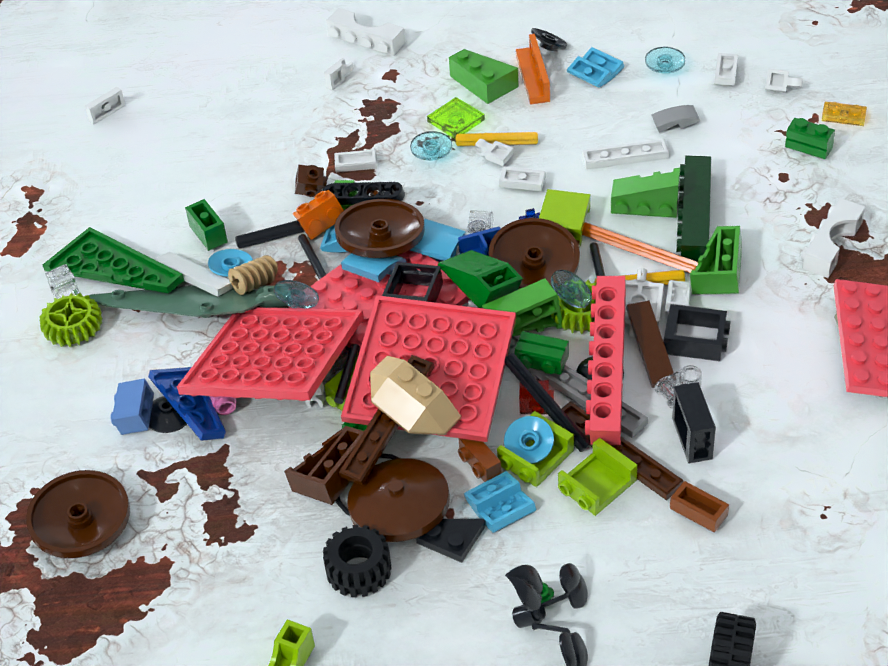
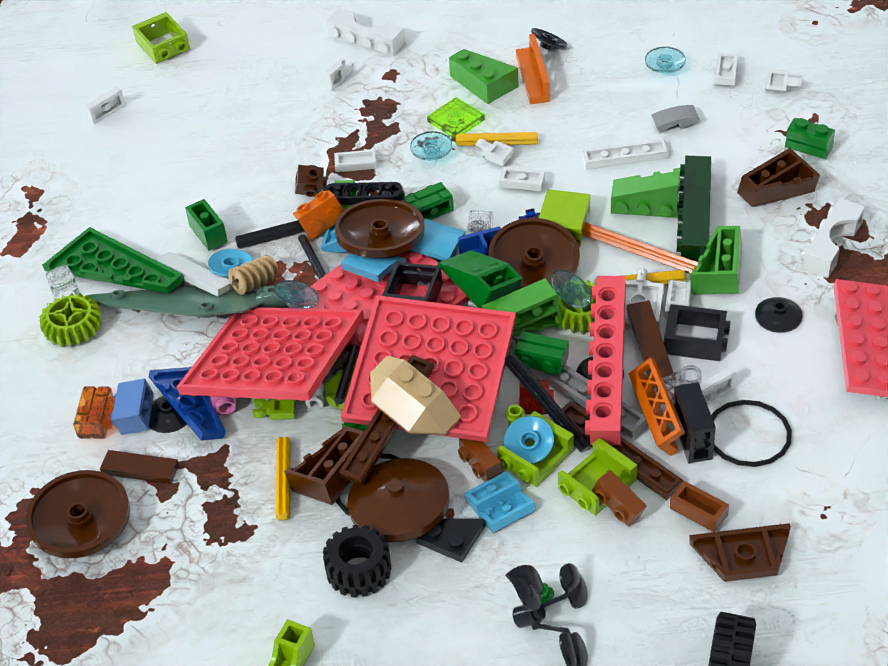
medium azure slope [567,47,624,88] -> none
black bar [589,242,605,278] -> none
clear yellow plate [821,102,867,126] -> none
none -> clear orange brick [73,386,115,439]
none -> reddish brown tile [100,450,179,484]
none -> lime window [132,12,190,64]
none -> lime plate [253,398,296,420]
none -> yellow axle [275,436,290,521]
none -> green brick [402,182,454,220]
none -> lime pin [505,405,525,427]
none -> dark orange piece [592,470,647,527]
none -> orange fence [628,357,685,456]
none -> reddish brown wing [689,523,791,582]
none -> white plate [699,367,736,404]
none -> black piece [711,400,792,467]
none -> reddish brown wedge [737,148,820,207]
none -> black dish [755,297,803,333]

